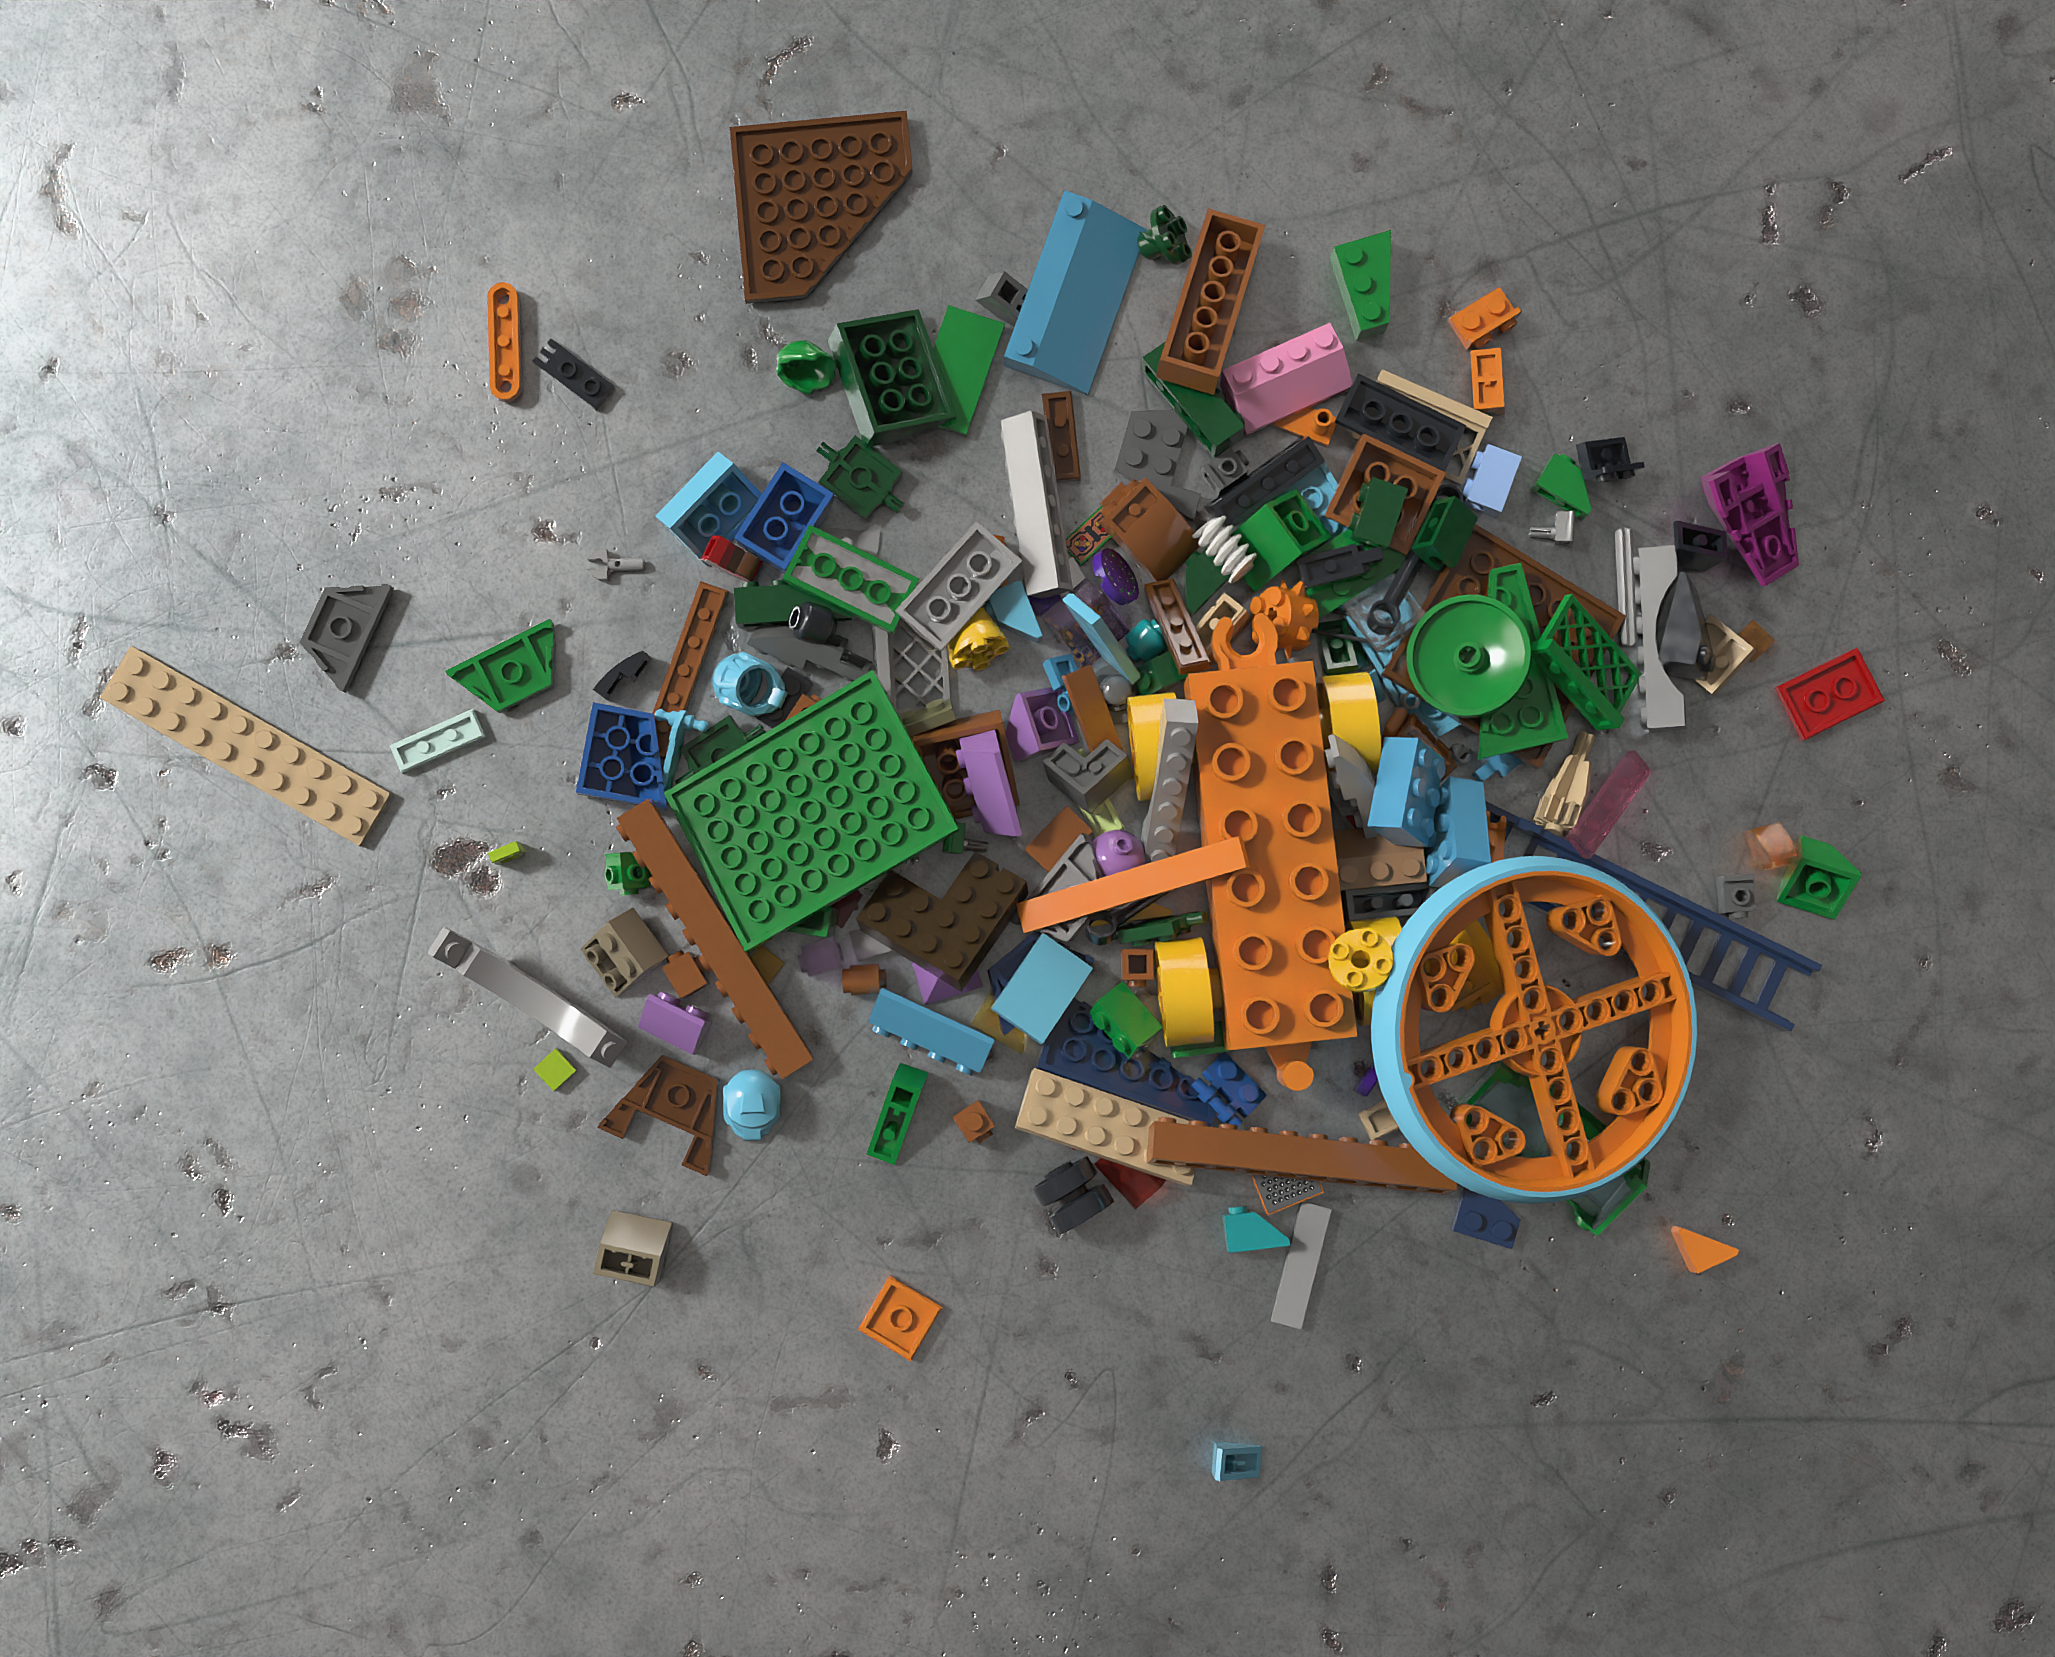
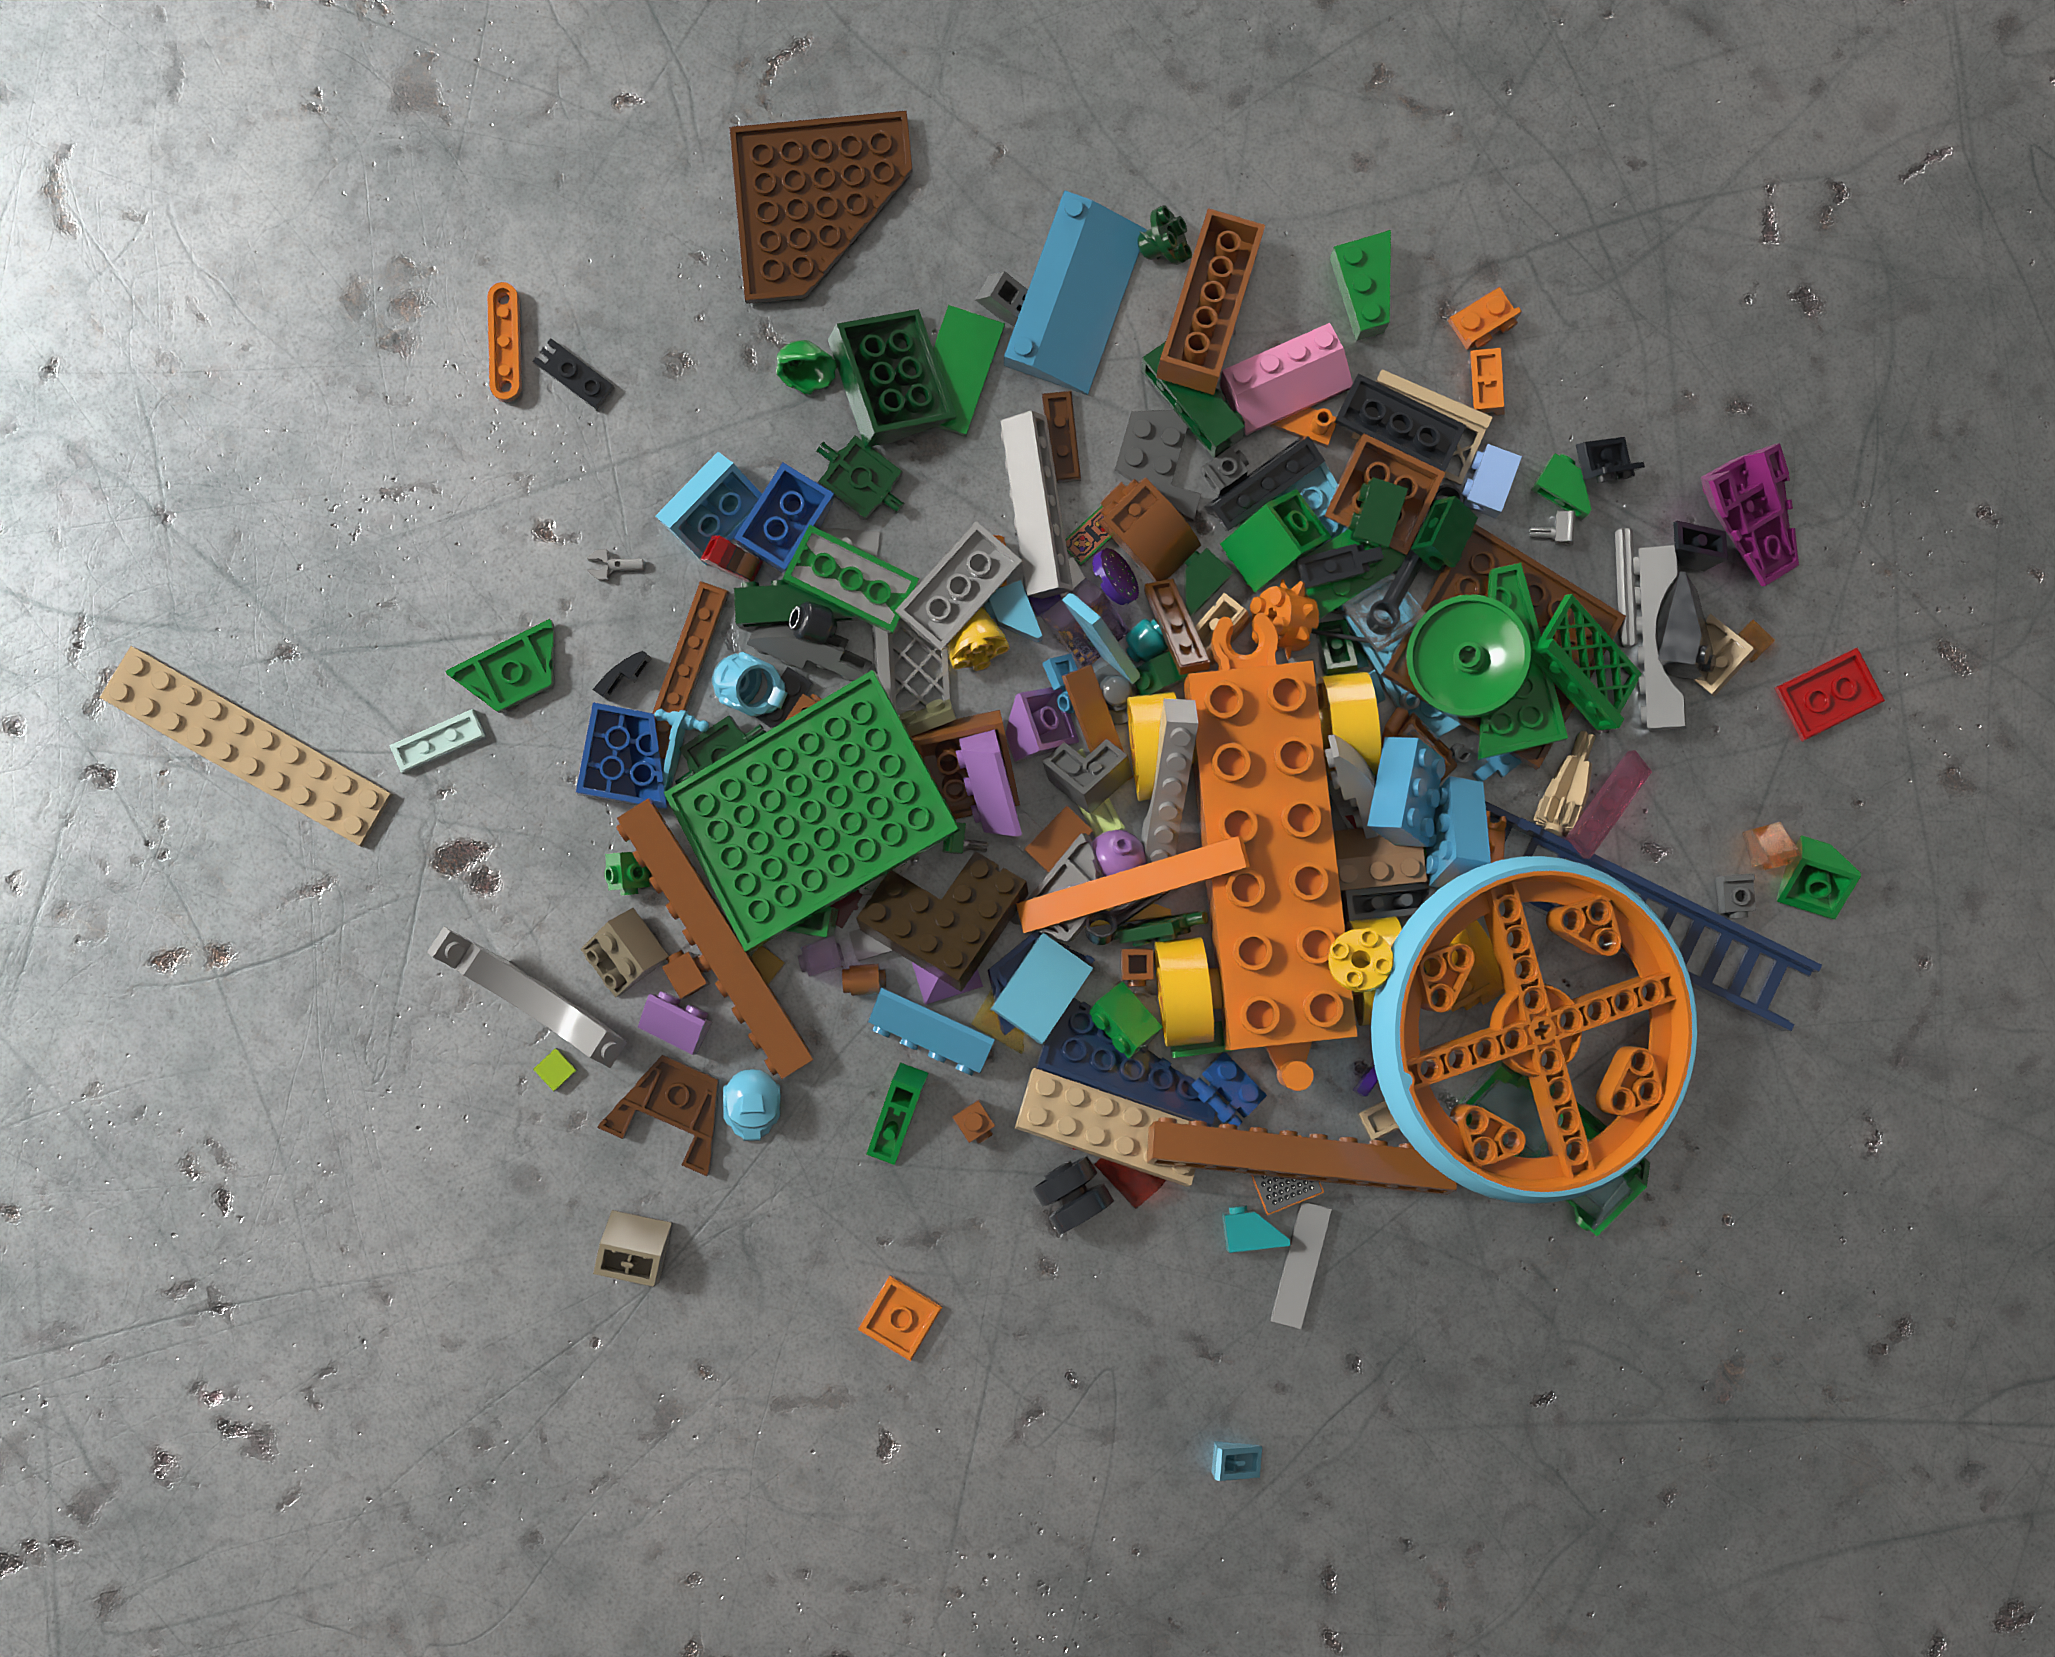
dark grey wing [299,584,394,693] -> none
lime tile [488,841,526,865] -> none
white piece [1192,515,1257,584] -> none
dark blue wing [1451,1187,1521,1249] -> none
orange slope [1671,1226,1739,1274] -> none

